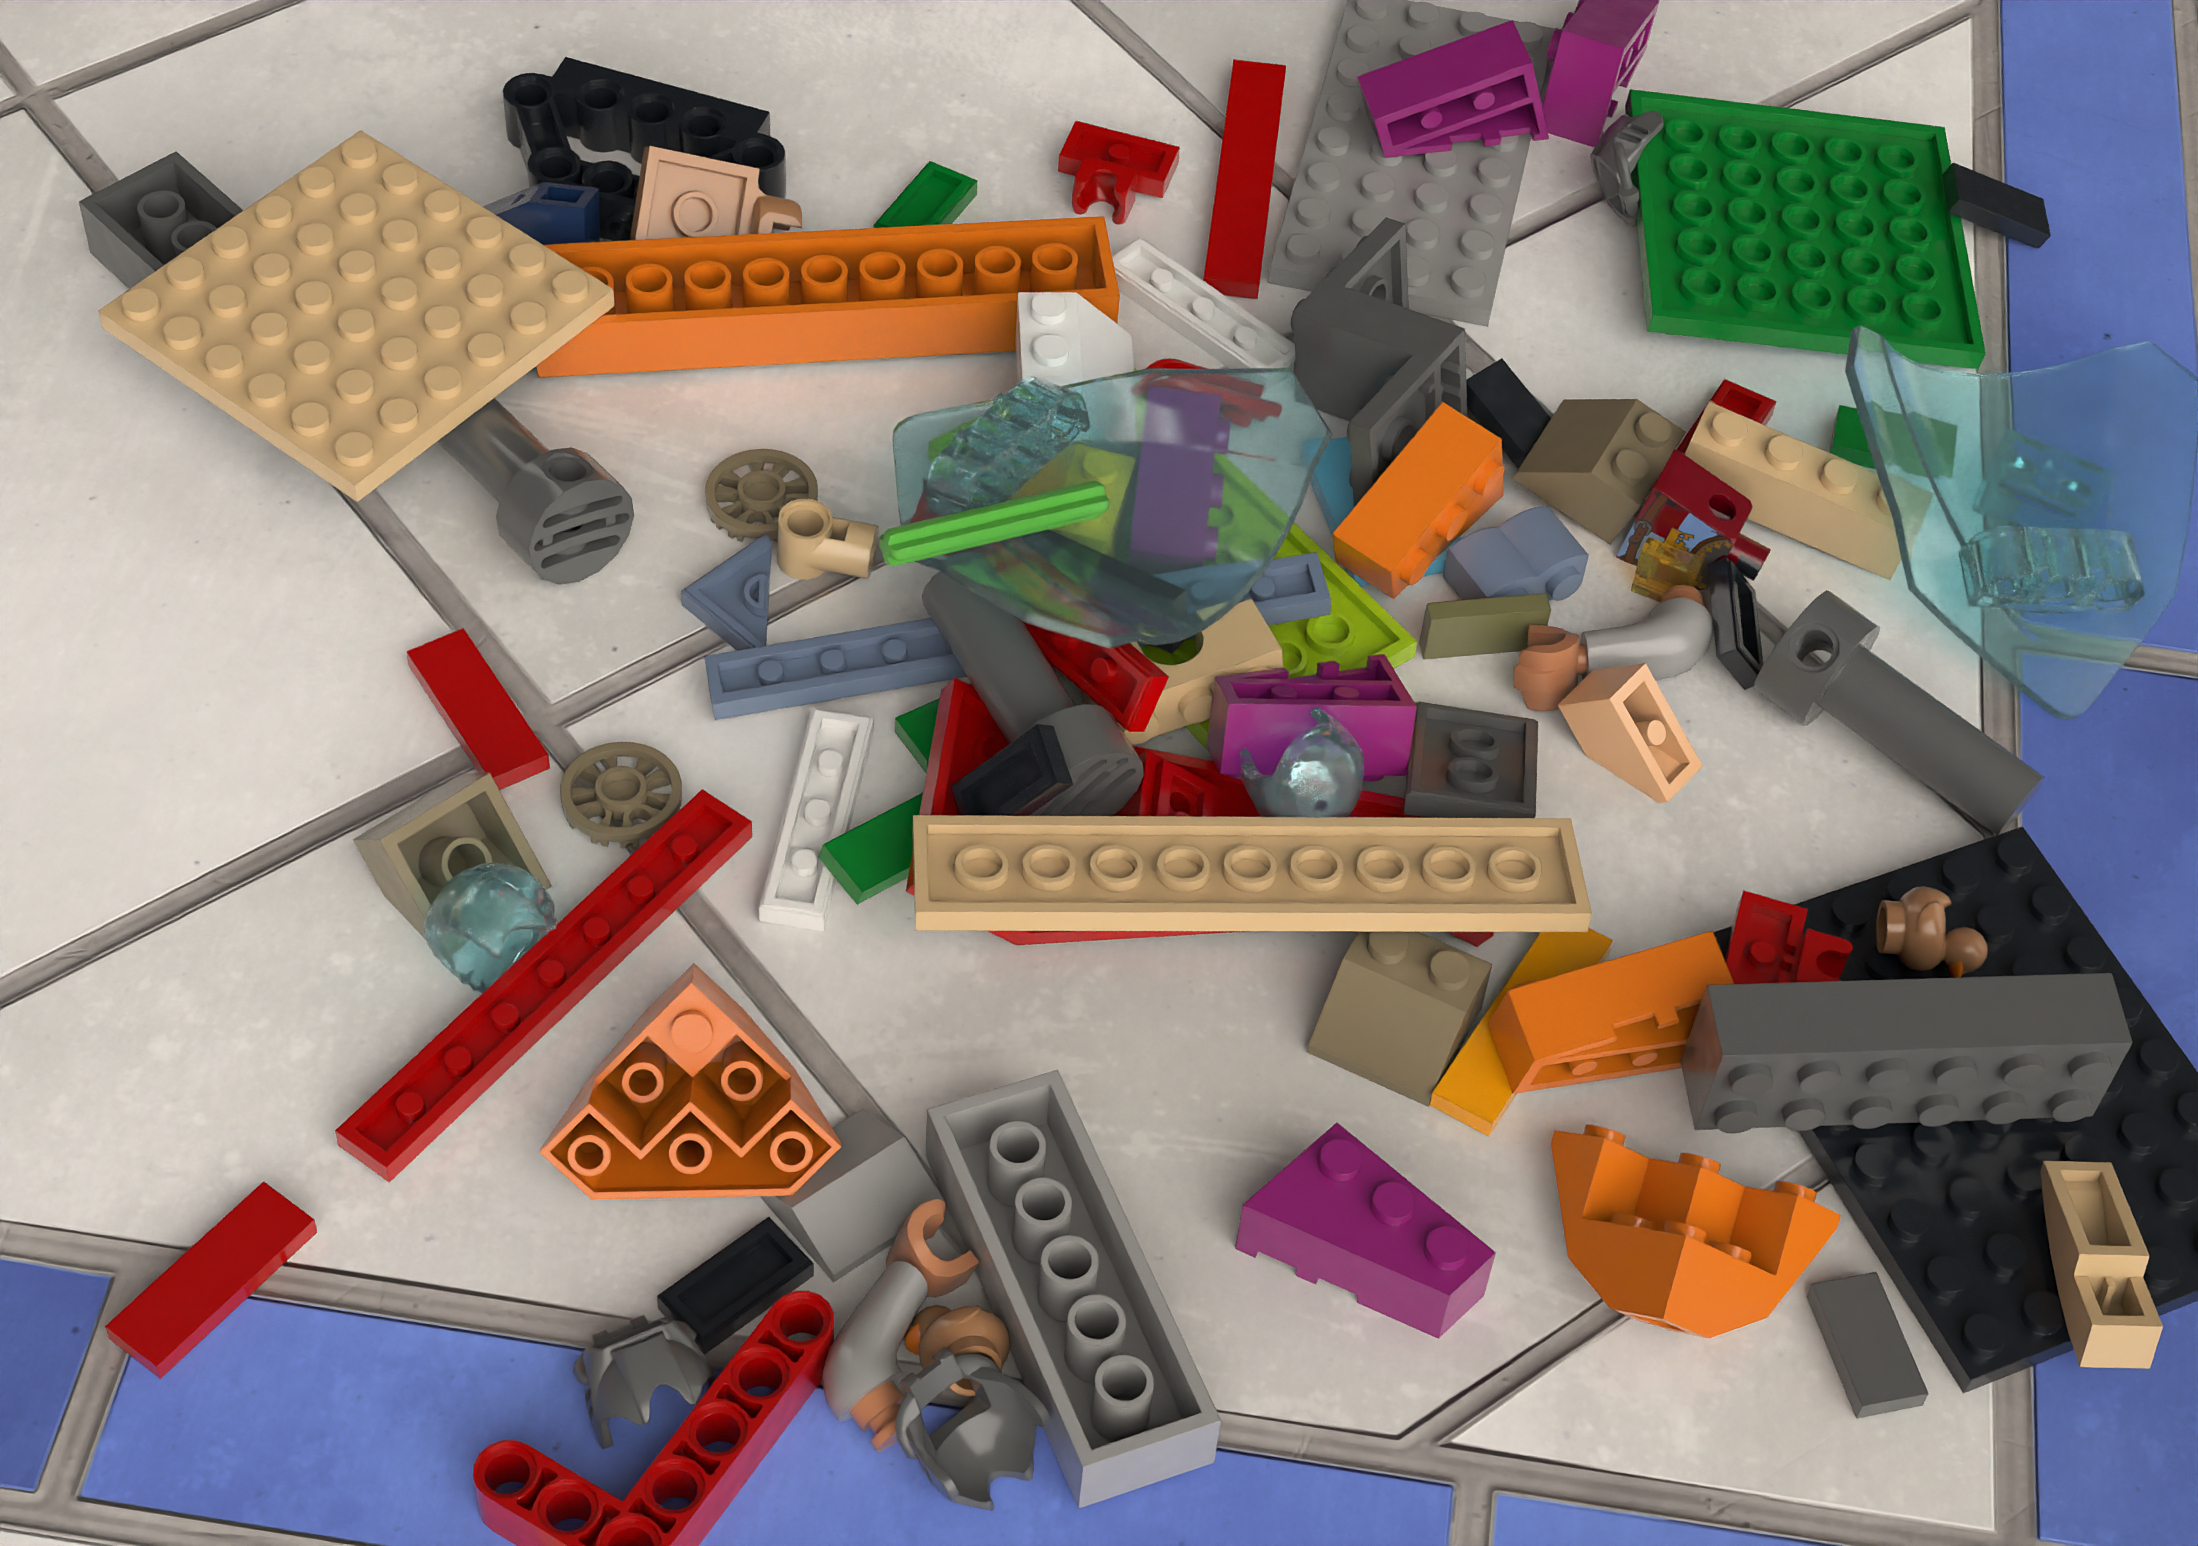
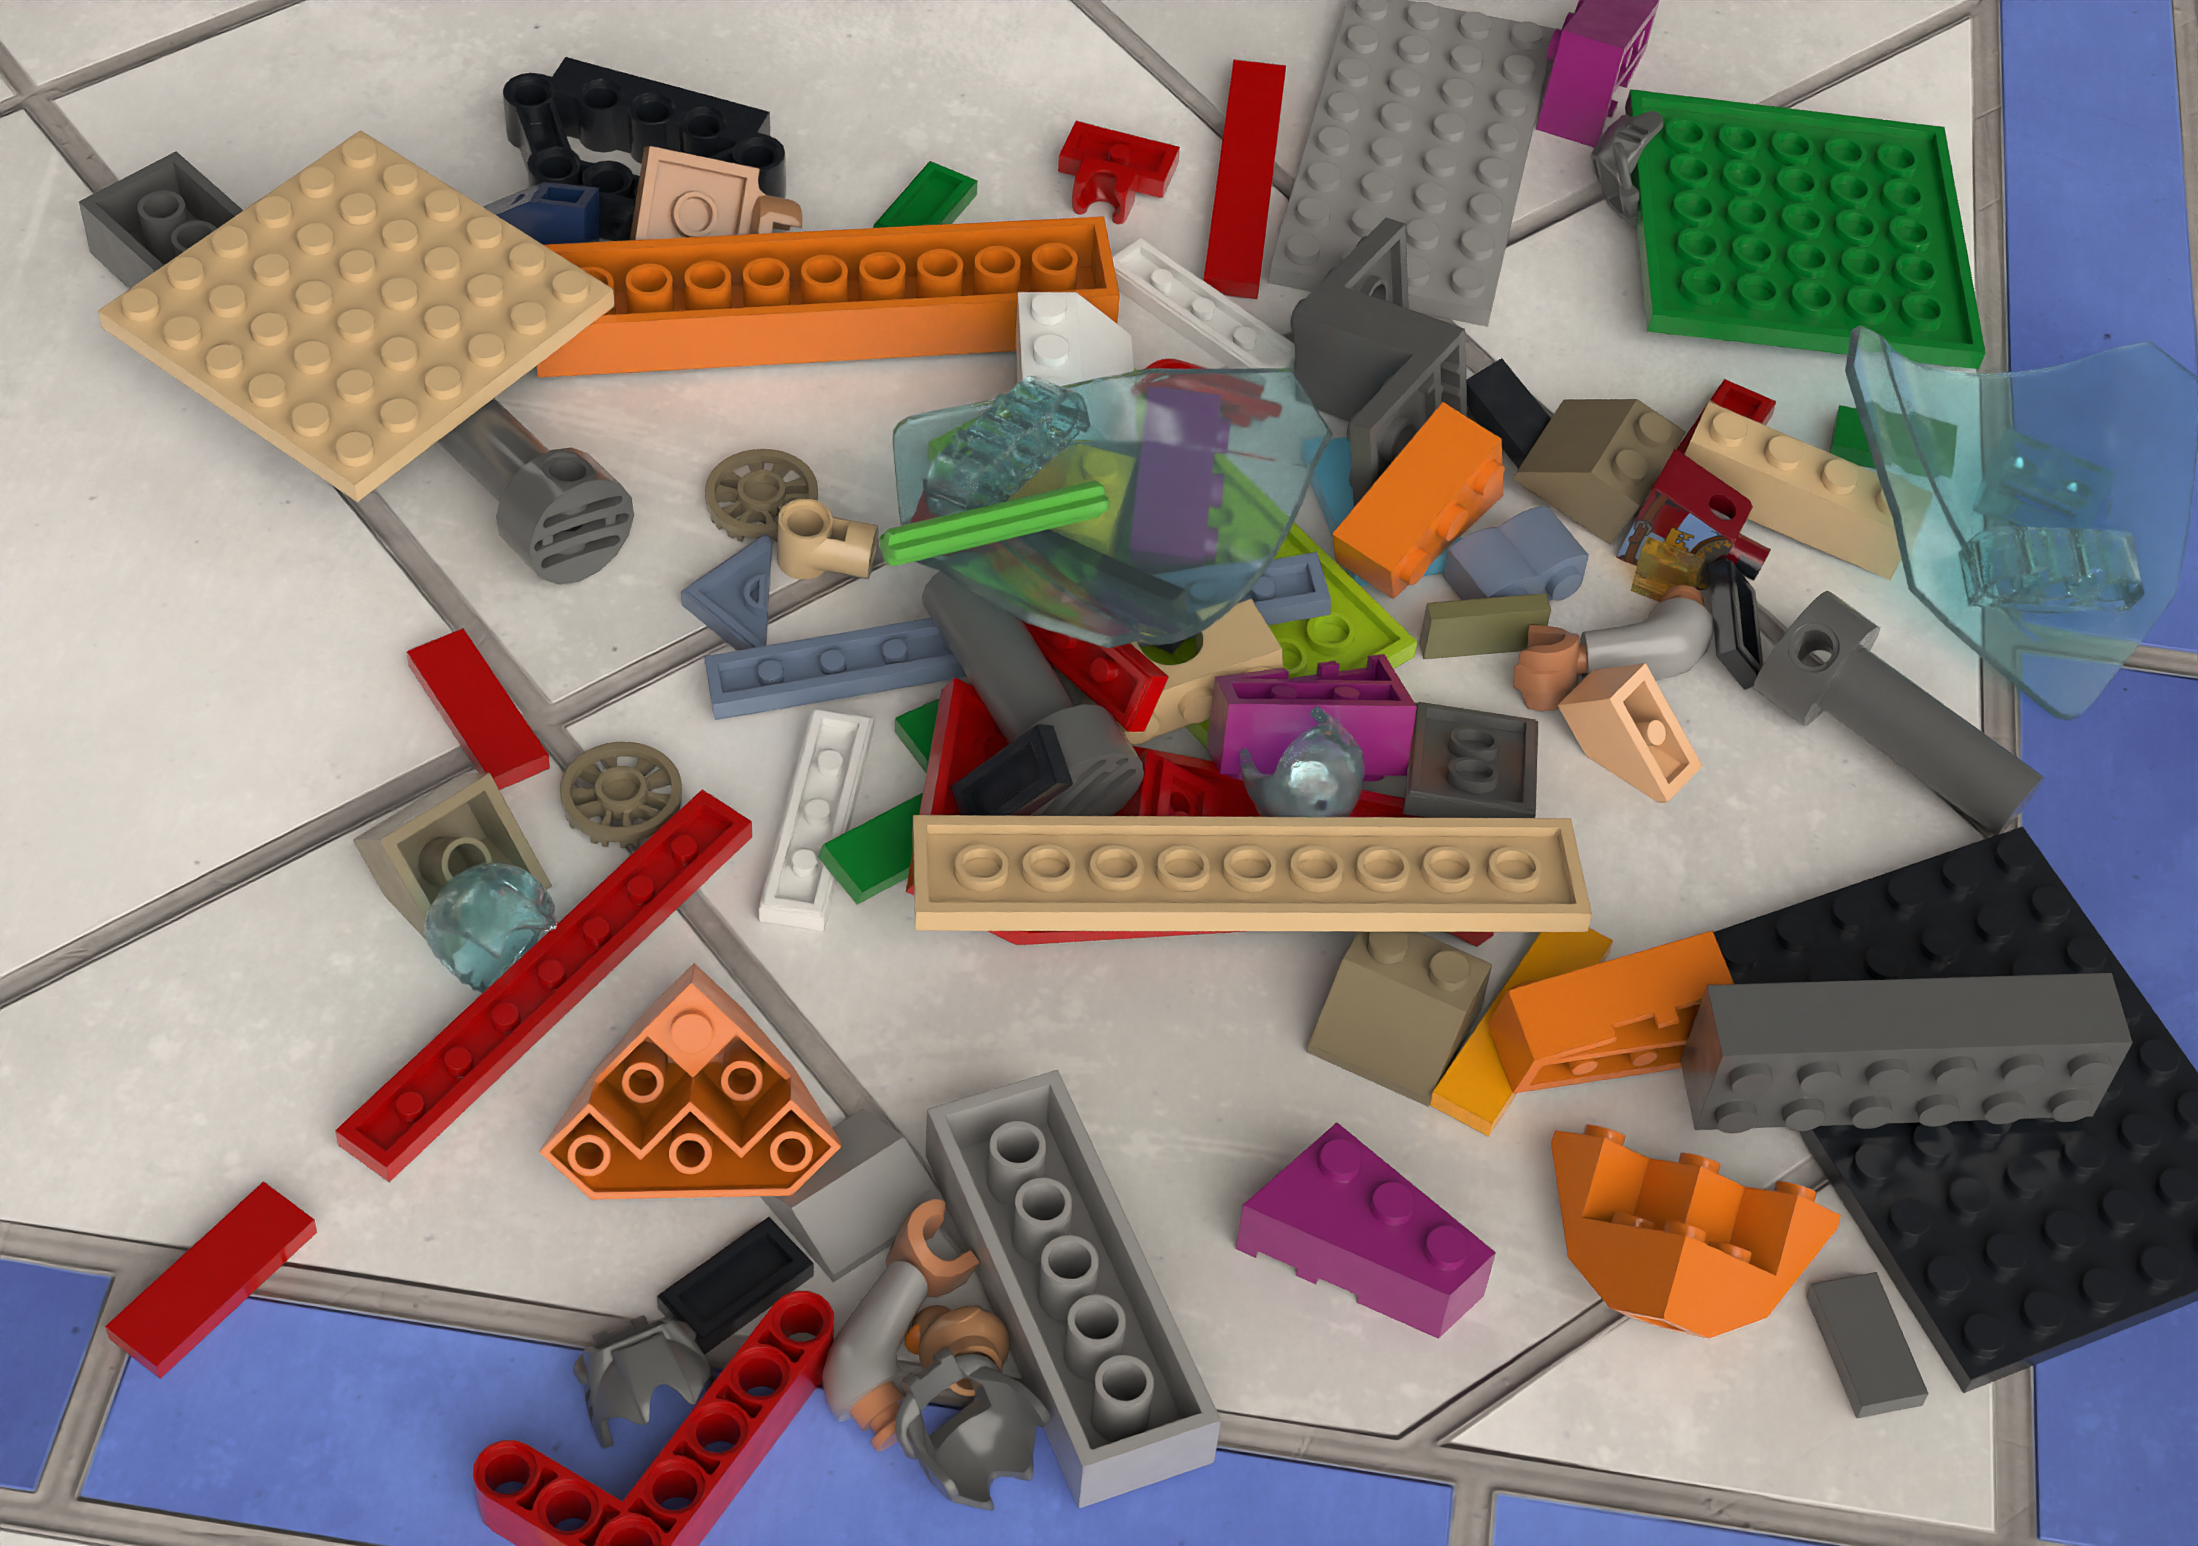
magenta wedge [1357,20,1549,158] -> none
red plate [1725,890,1853,984] -> none
medium nougat animal [1876,886,1988,978] -> none
black tile [1942,162,2051,248] -> none
tan slope [2041,1161,2163,1369] -> none

